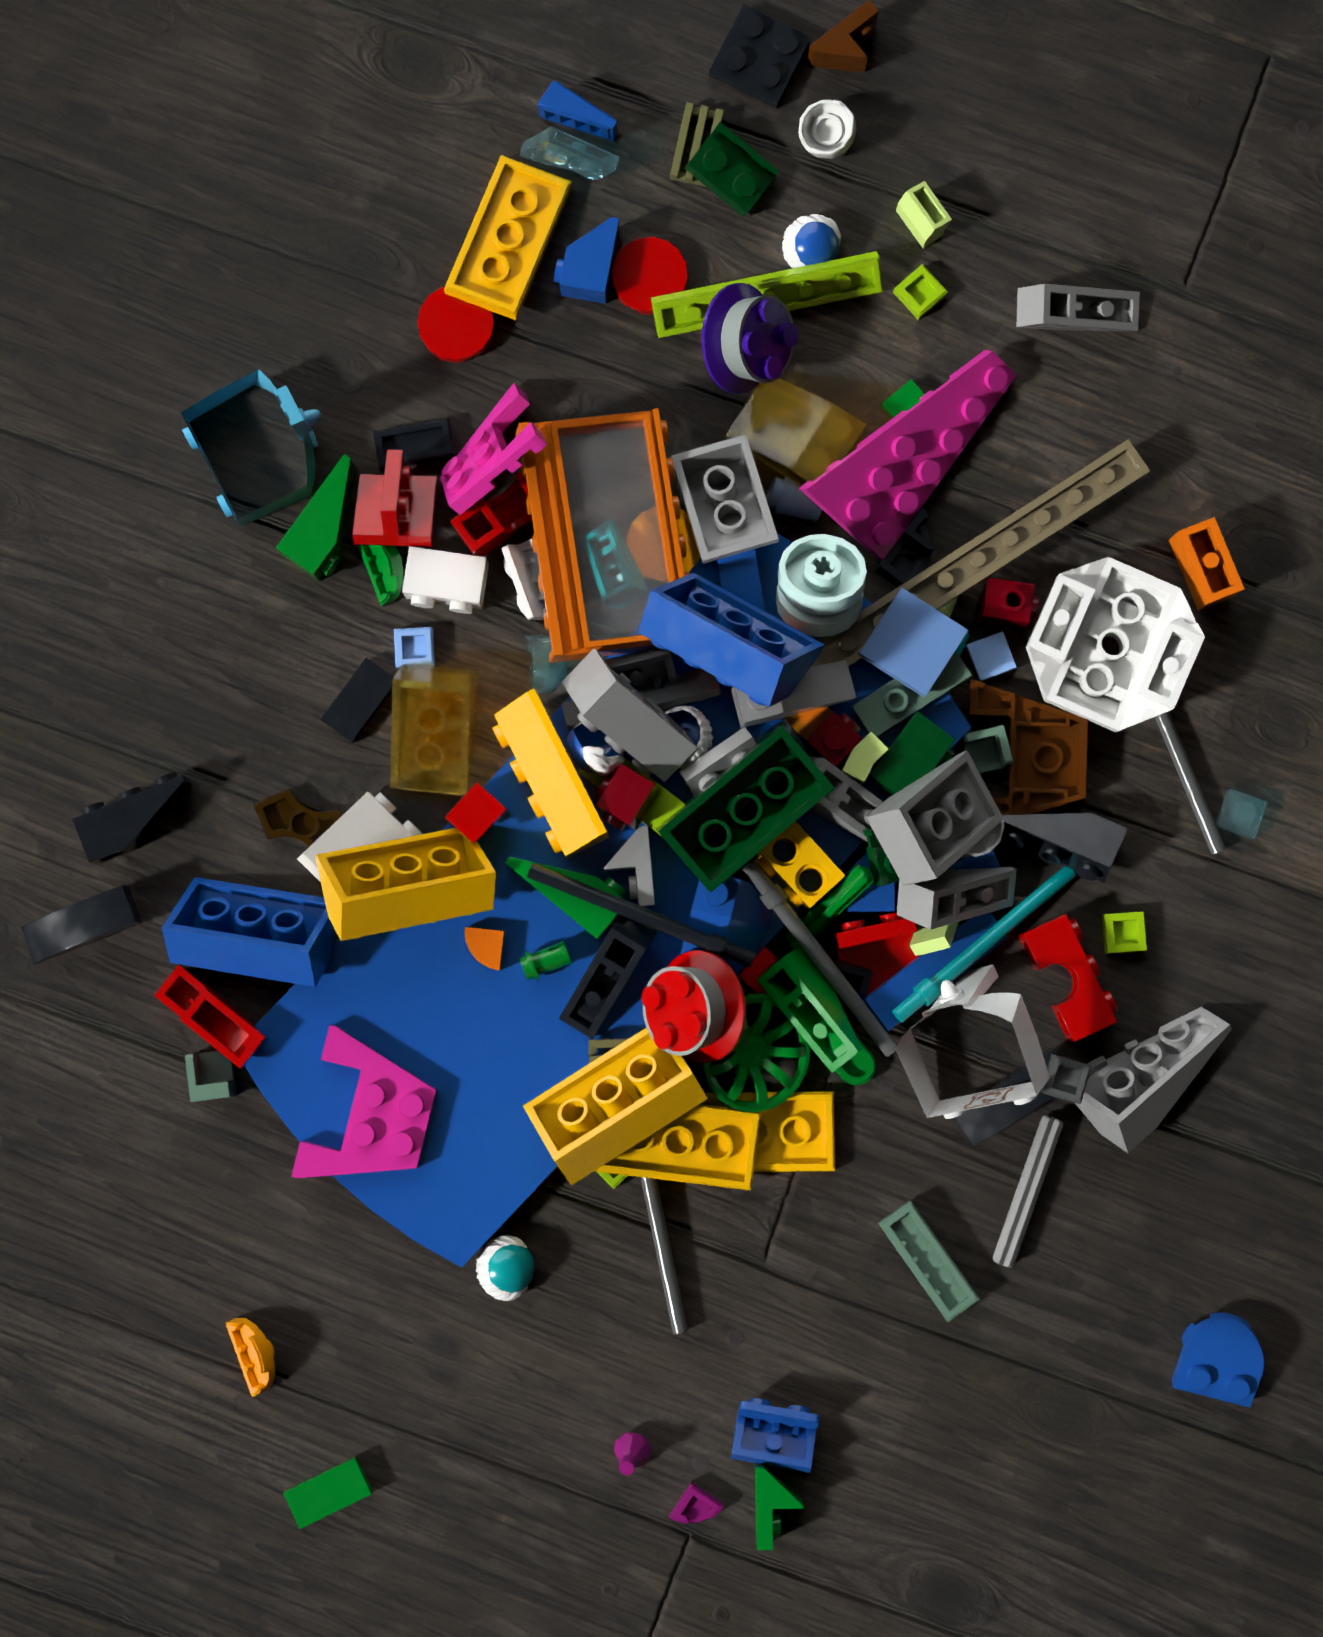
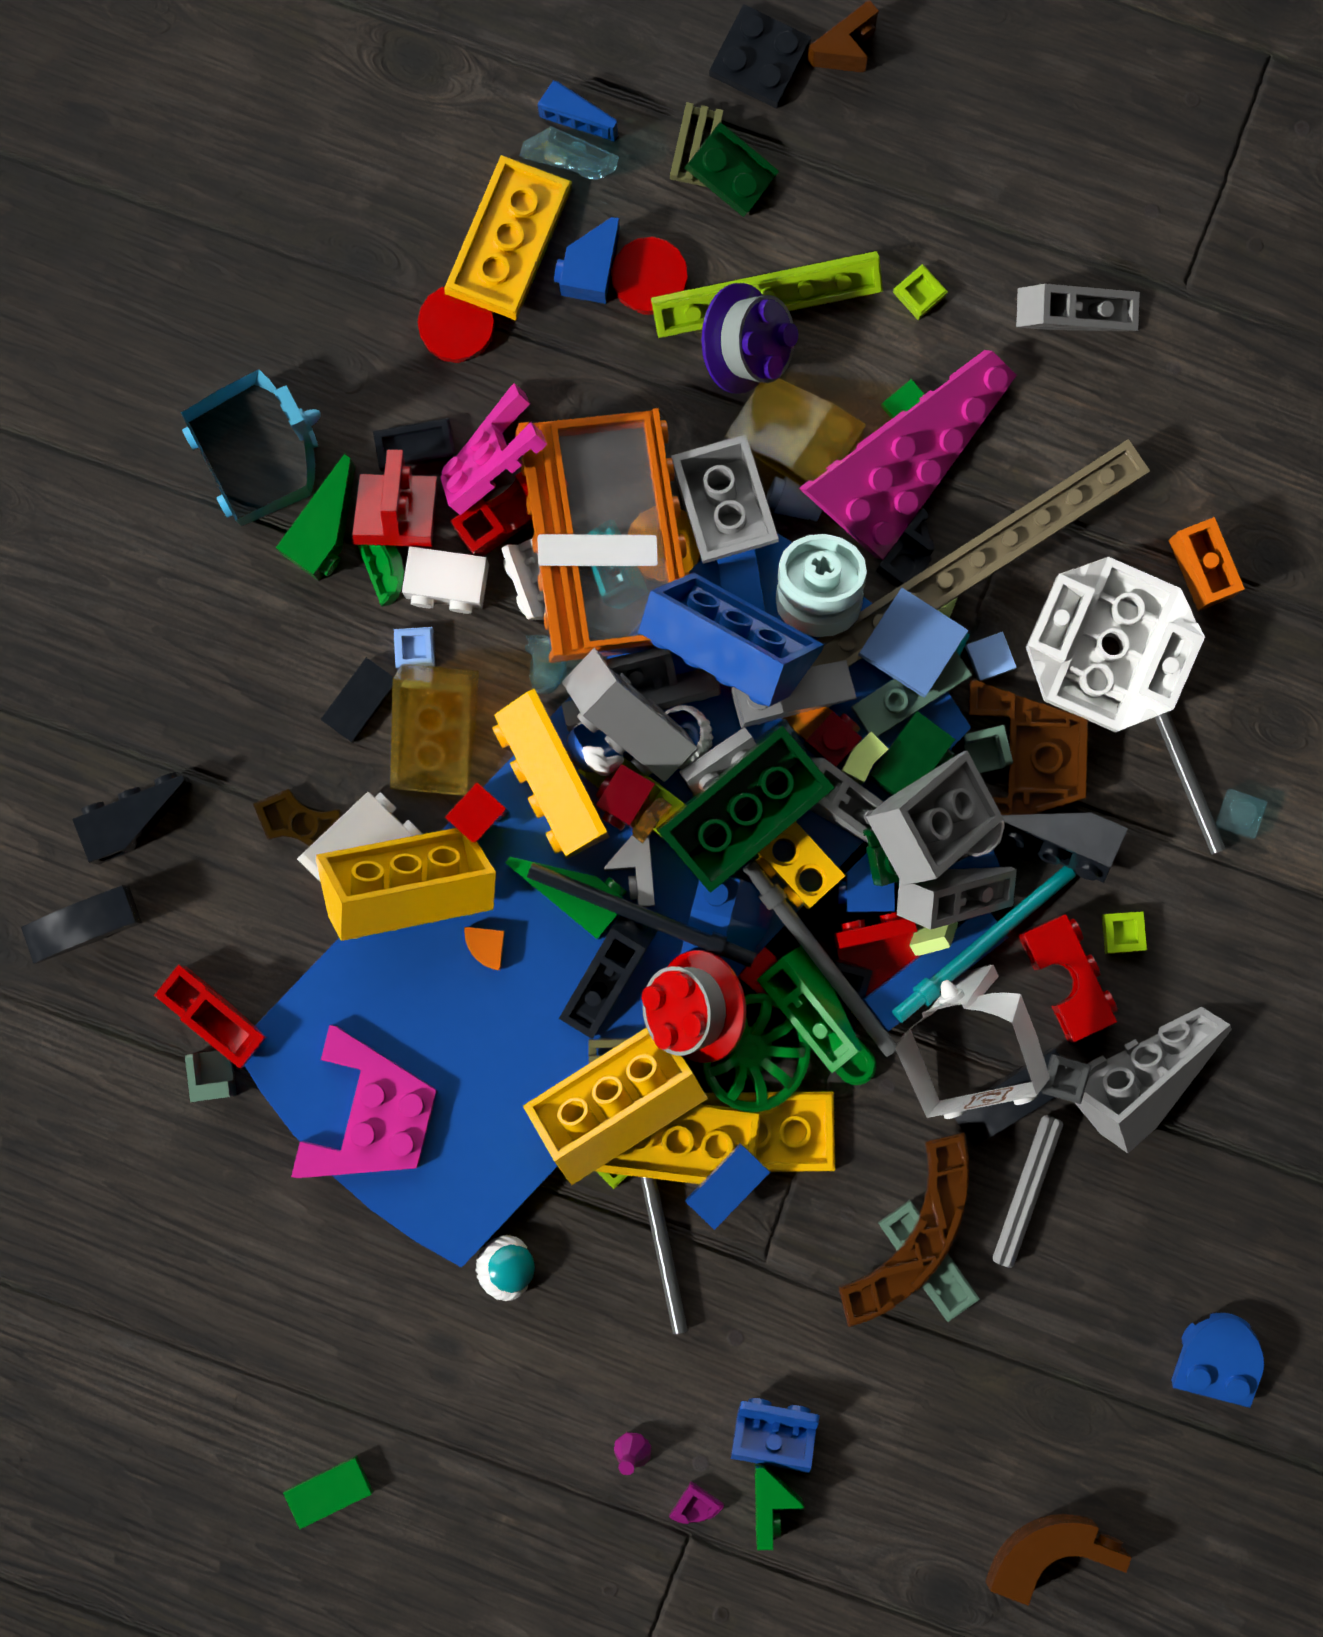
blue slope [161,877,335,987] -> none
light orange plate [226,1318,275,1397] -> none
green pin [519,940,572,981] -> none
blue hair [782,214,841,268] -> none
green axle [785,865,874,949] -> none
white hair [799,100,857,159] -> none
yellowish green piece [896,181,952,249] -> none
dark red brick [978,577,1039,629] -> none
none -> white sticker [537,534,658,566]
none -> clear orange tile [632,797,673,844]
none -> blue tile [685,1143,770,1230]
none -> reddish brown tile [838,1132,969,1327]
none -> reddish brown arch [985,1514,1132,1606]

